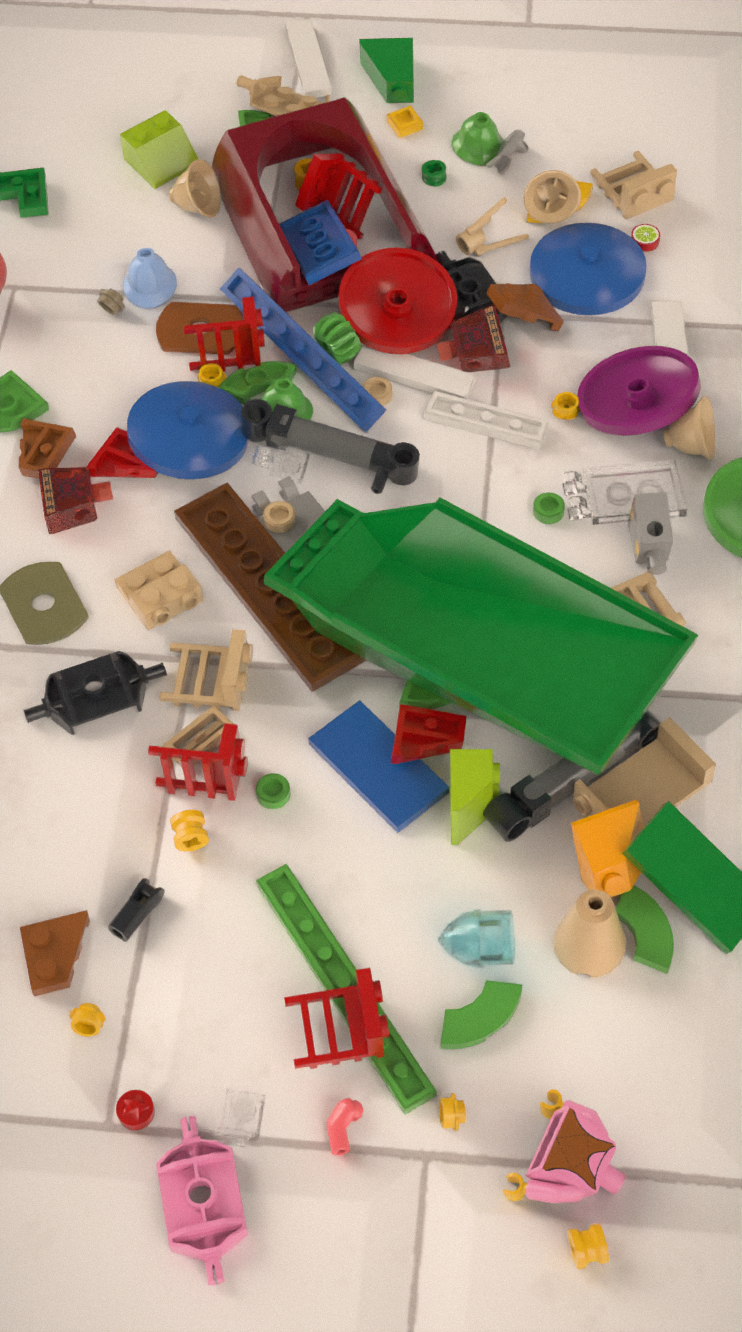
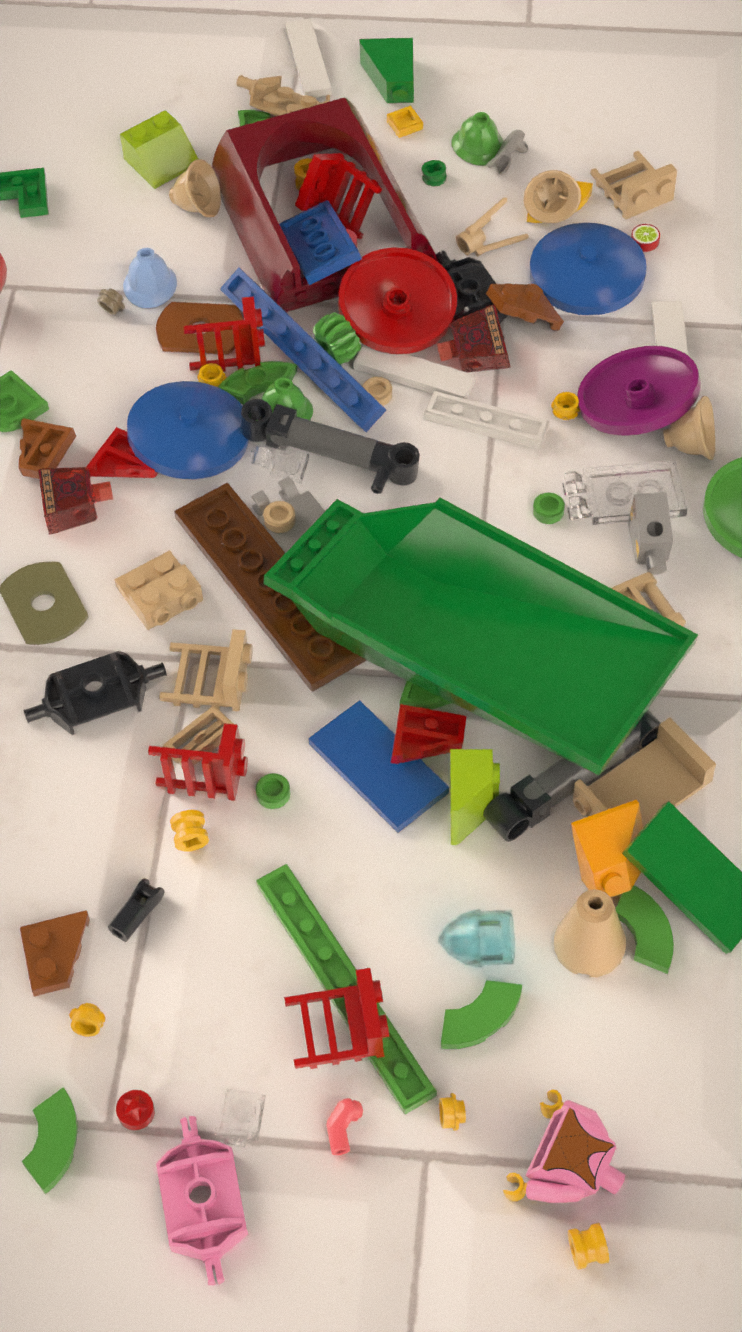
none -> bright green tile [22,1087,78,1194]

